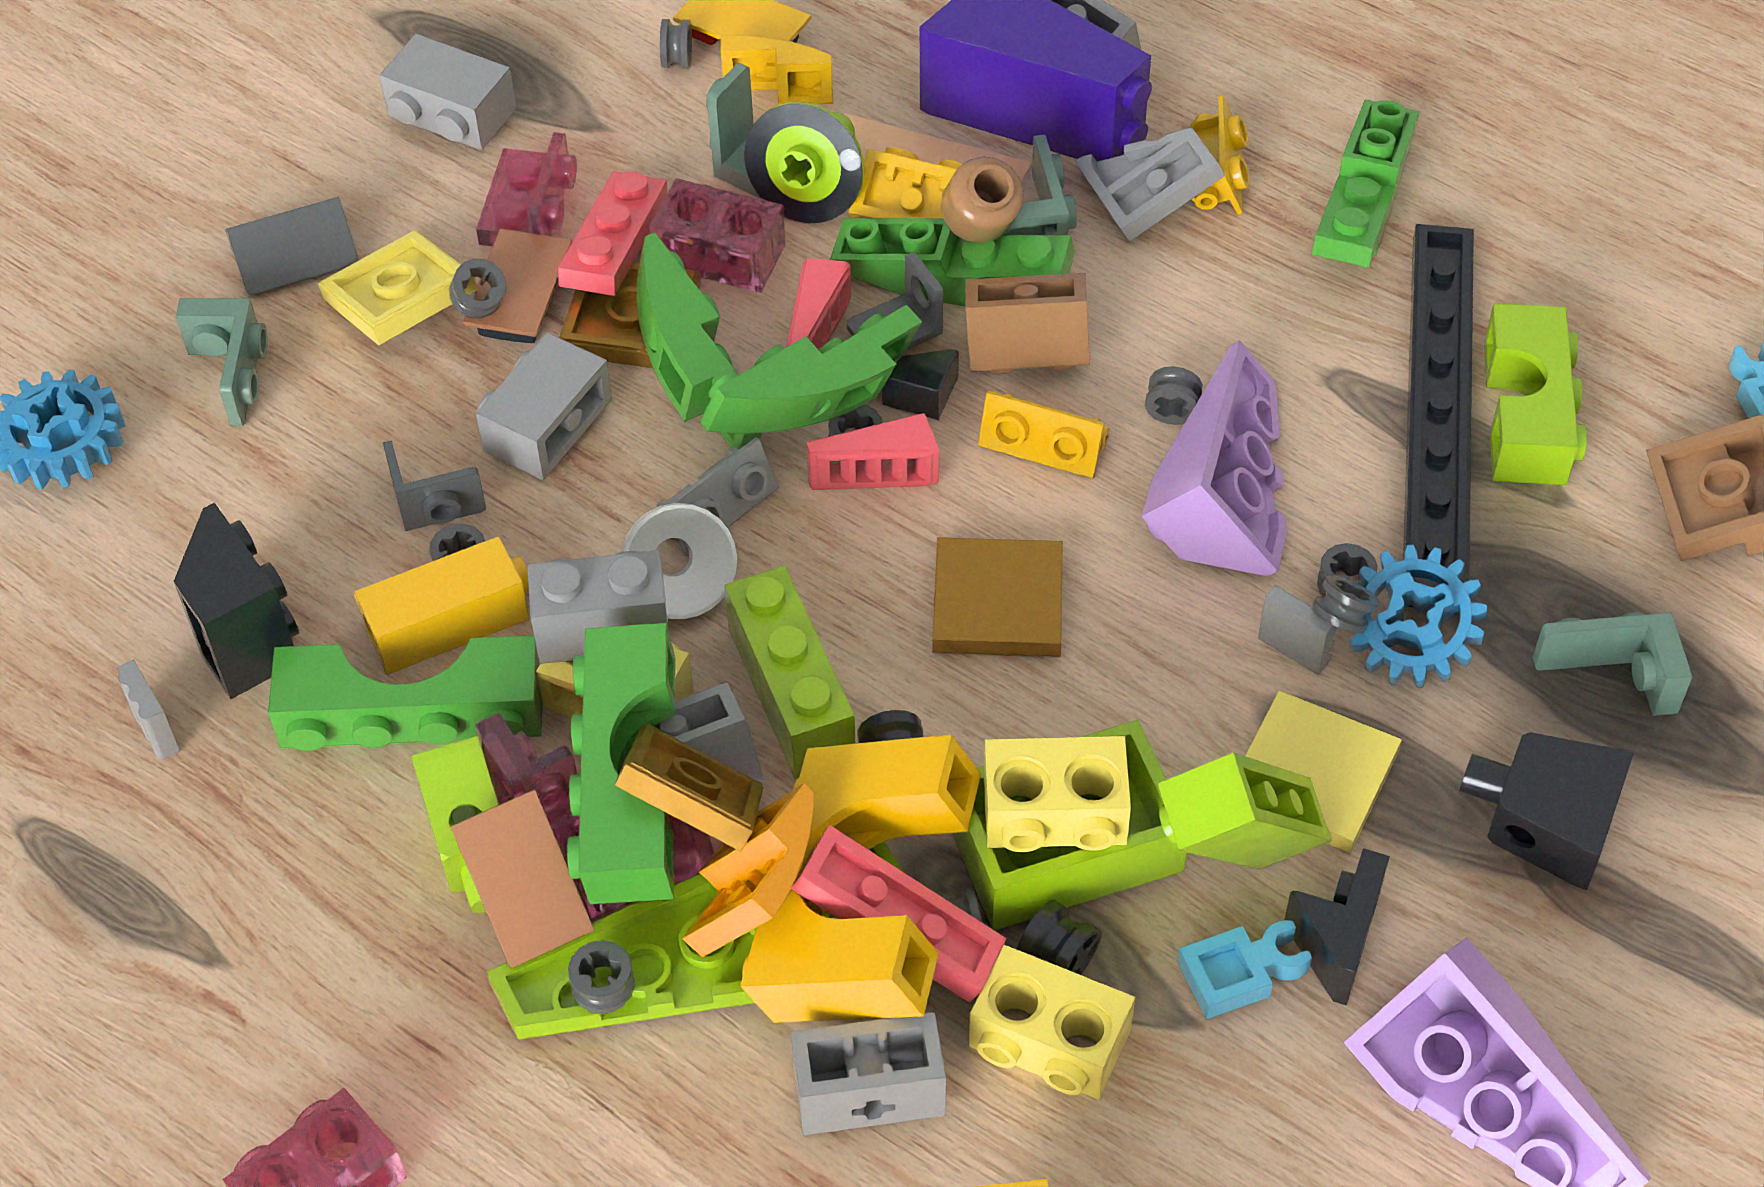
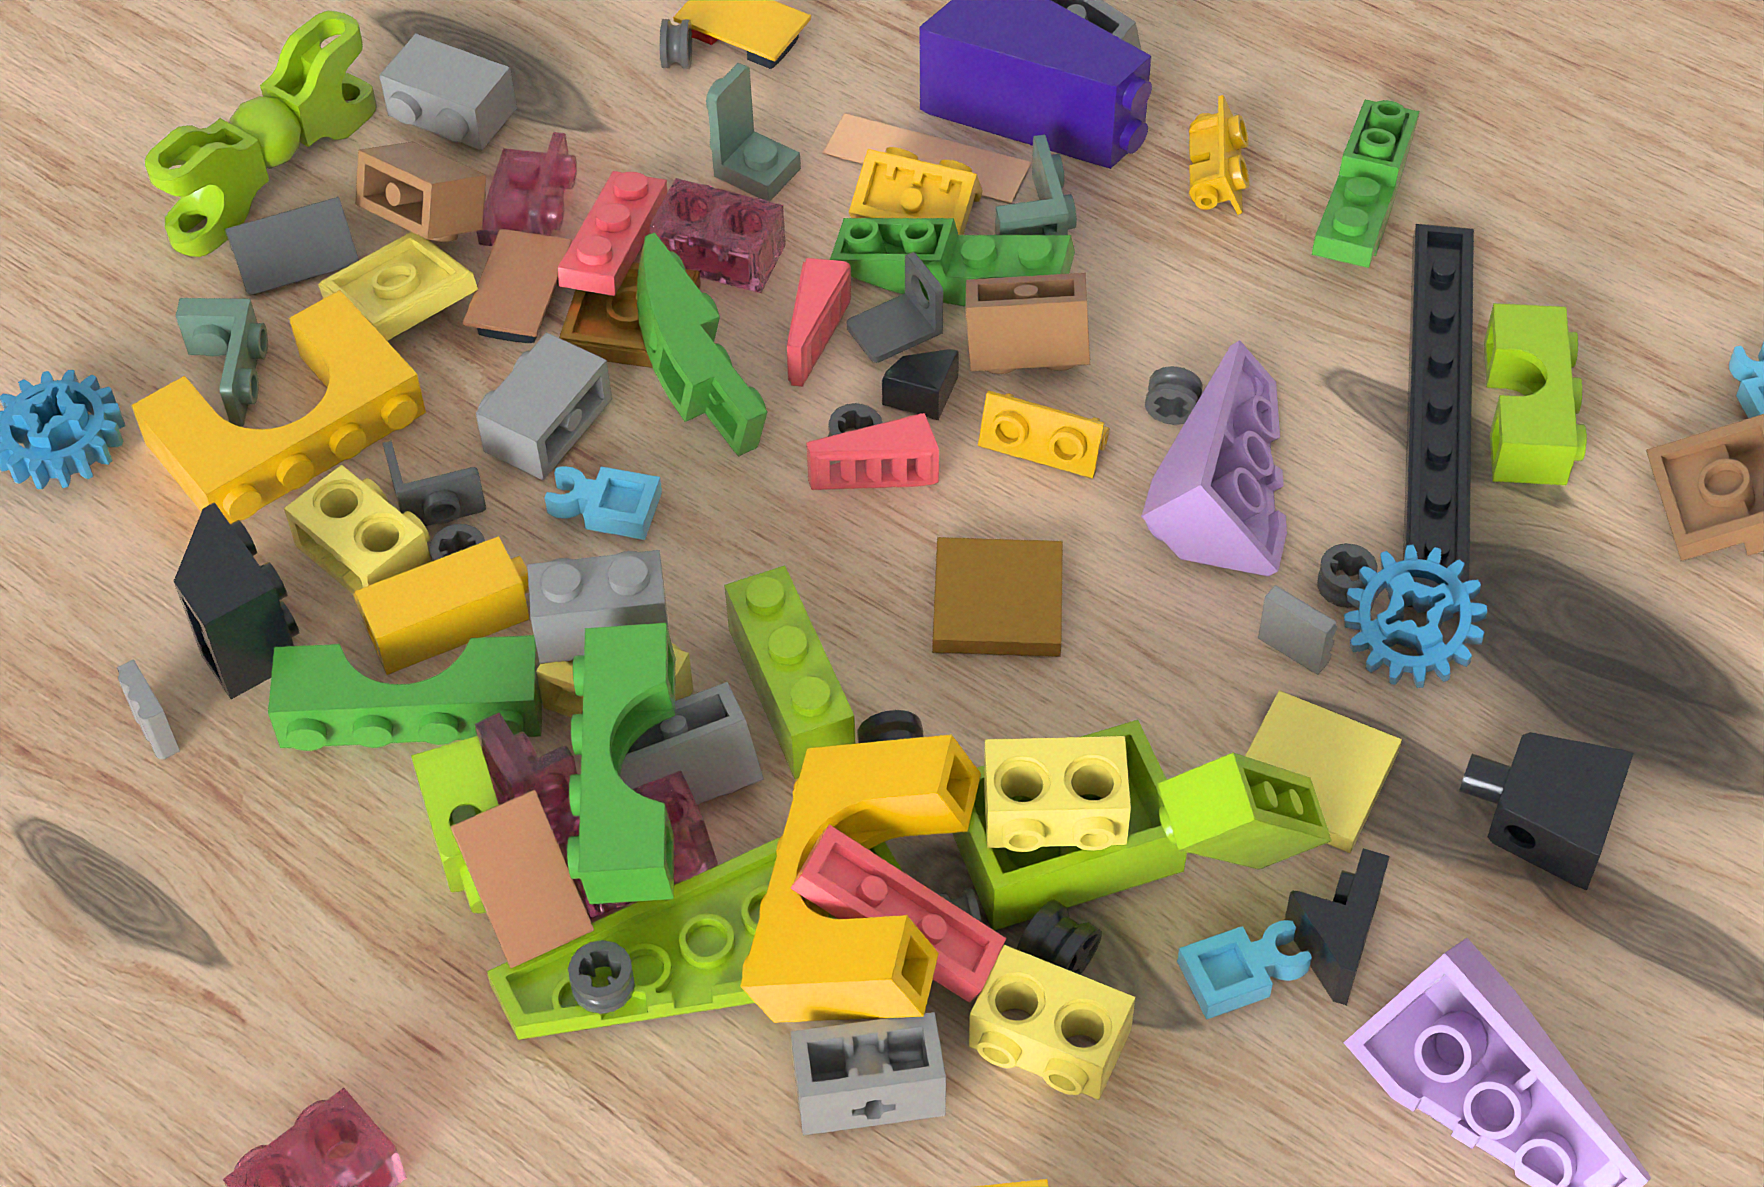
dark grey bush [449,259,506,318] -> none
pearl gold tile [615,723,764,851] -> none
white piece [622,503,737,619] -> none
light grey hinge [657,437,779,557] -> none
light orange slope [682,783,814,957] -> none
bright green slope [700,305,922,434] -> none
yellow slope [721,35,833,105] -> none
piece [744,102,865,223] -> none
medium nougat head [941,156,1024,243] -> none
light grey wing [1075,128,1225,242] -> none
dark grey bush [1312,575,1380,634] -> none
sand green bracket [1533,612,1692,716] -> none
none -> yellow arch [131,290,426,524]
none -> lime piece [145,10,376,257]
none -> light yellow brick [284,465,432,594]
none -> medium nougat brick [355,141,486,242]
none -> medium azure plate [545,466,662,540]

